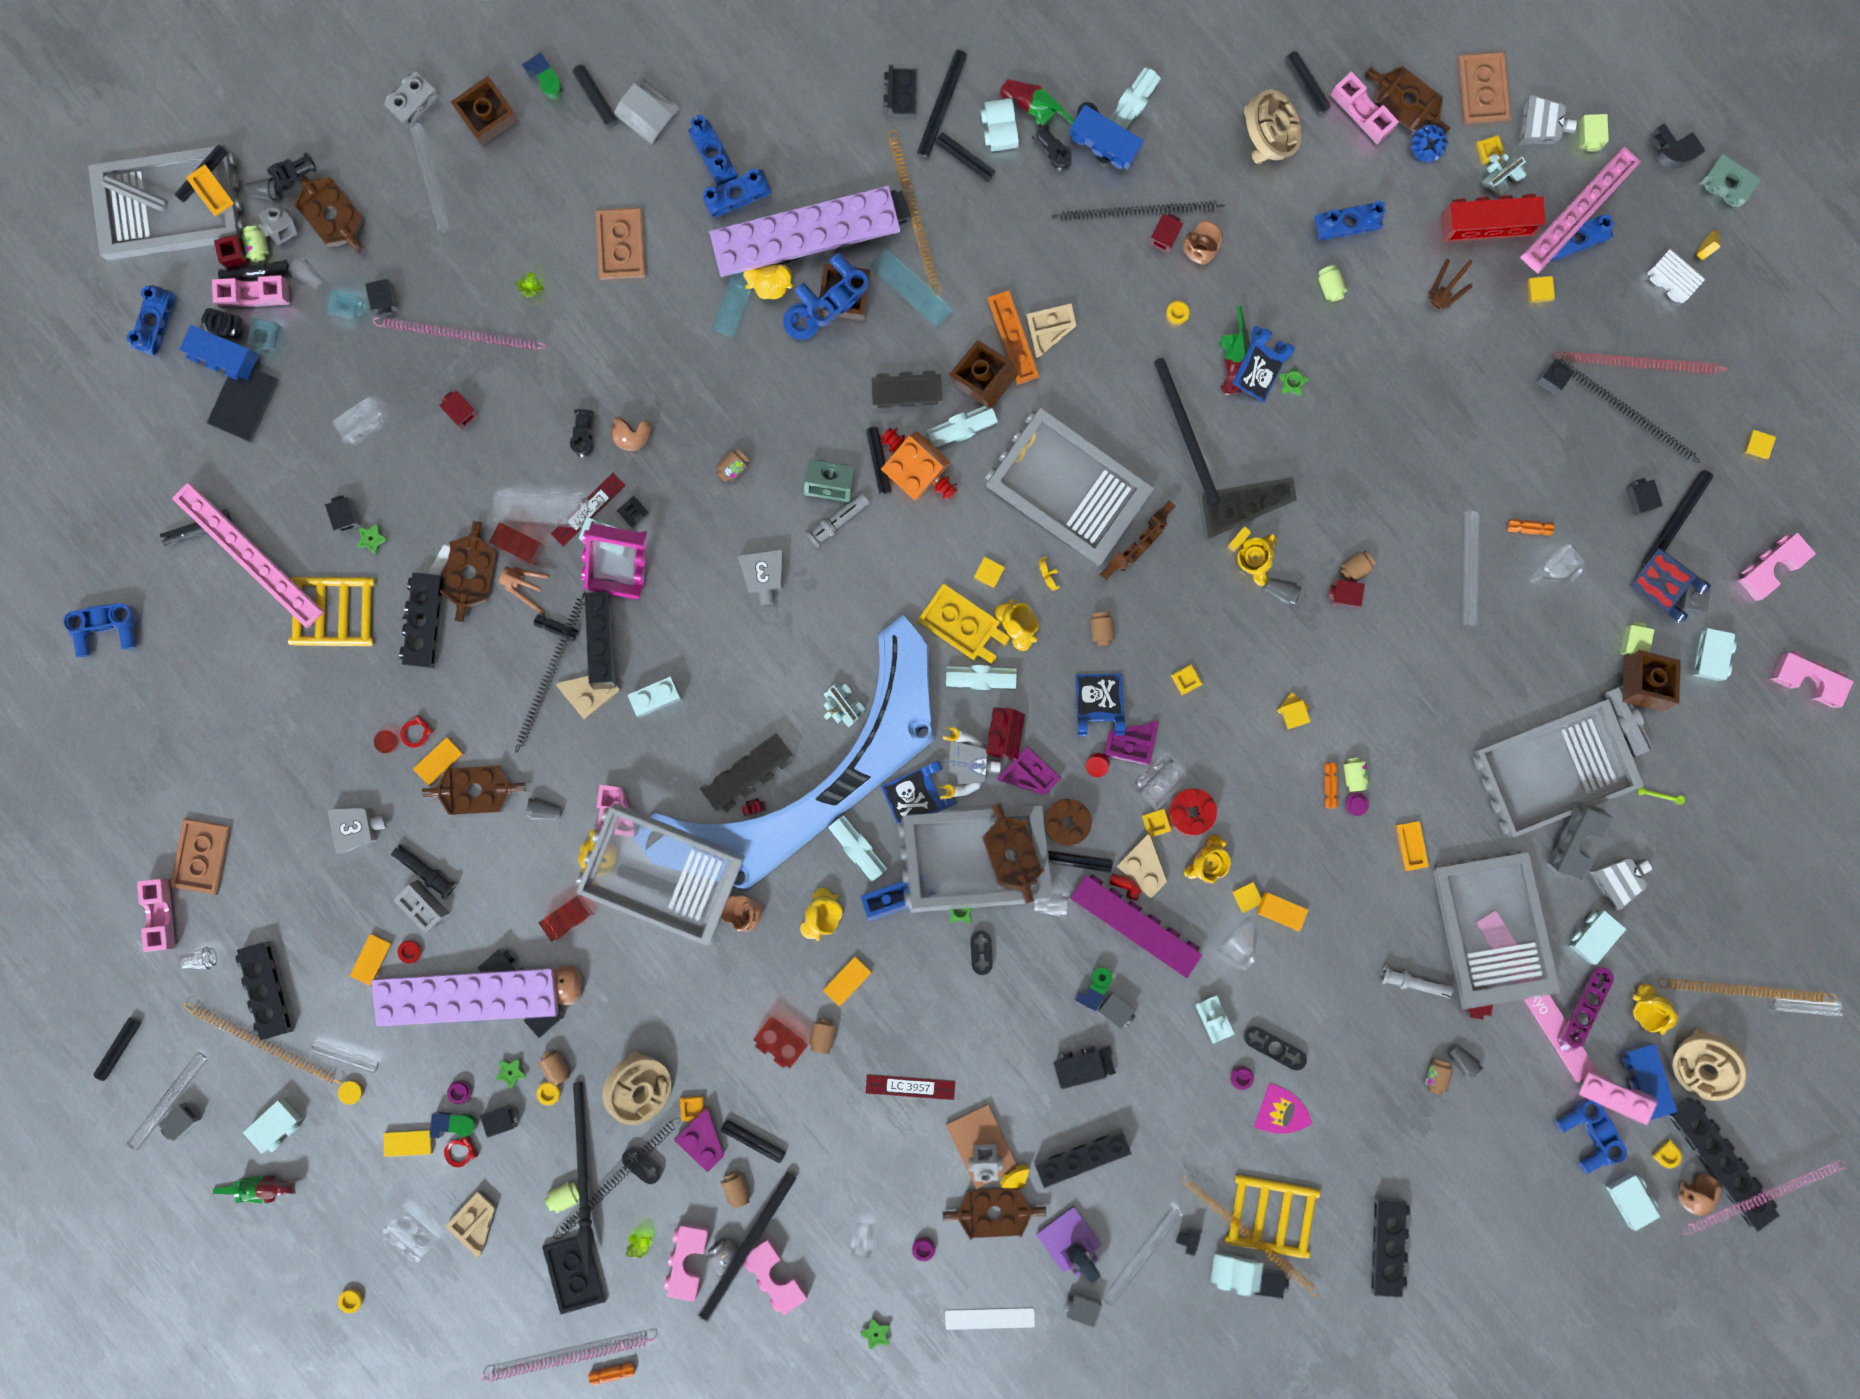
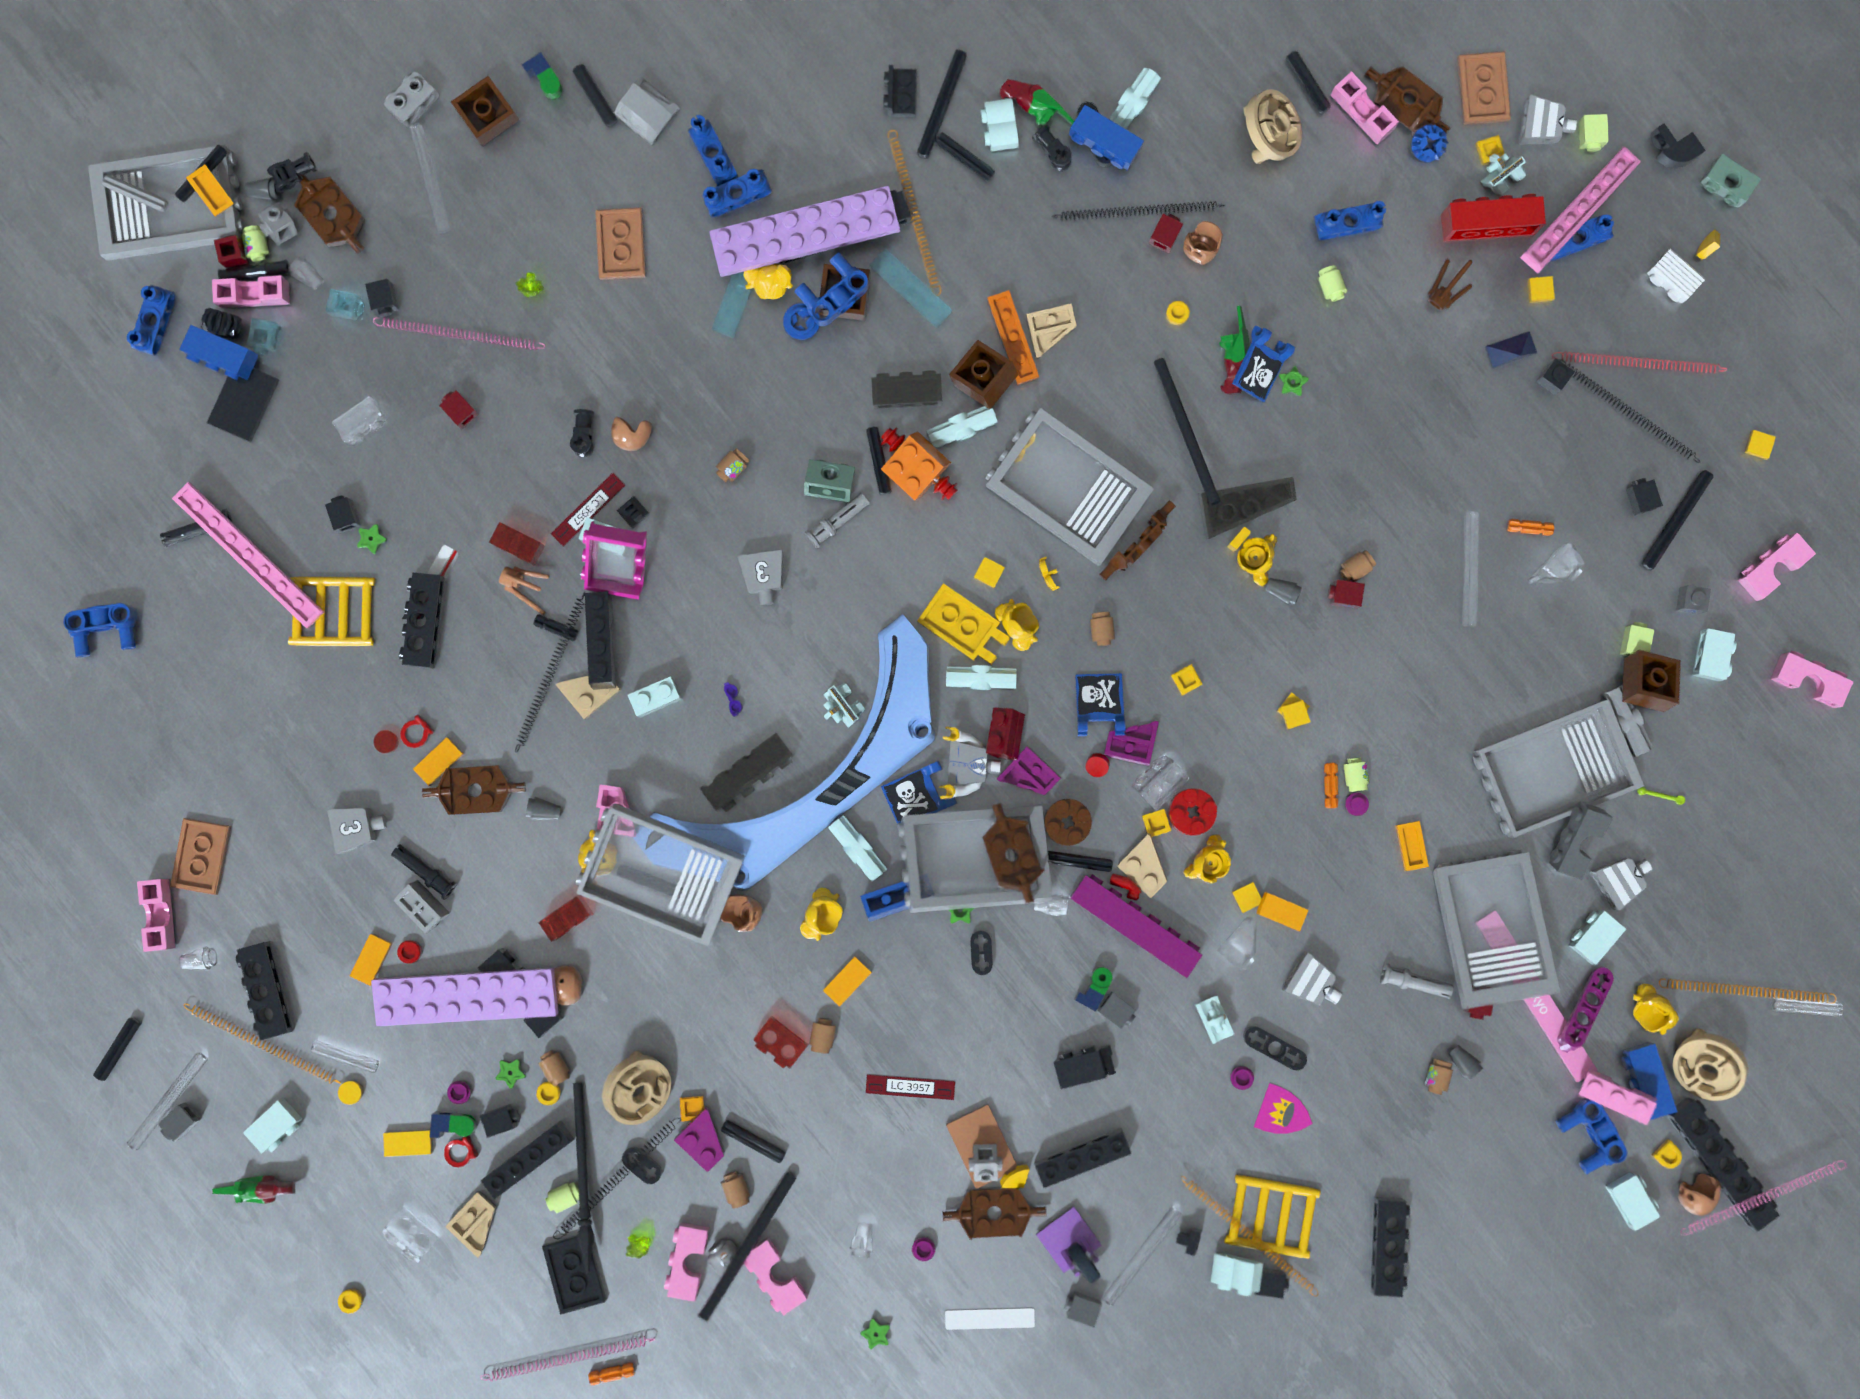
reddish brown plate [440,521,497,623] -> none
clear brick [491,488,589,528] -> none
dark red plate [741,798,768,816] -> none
flag [1631,548,1711,623] -> none
none -> black brick [481,1121,574,1200]
none -> dark purple piece [724,682,743,717]
none -> torso [1282,952,1343,1005]
none -> dark blue slope [1485,331,1537,368]

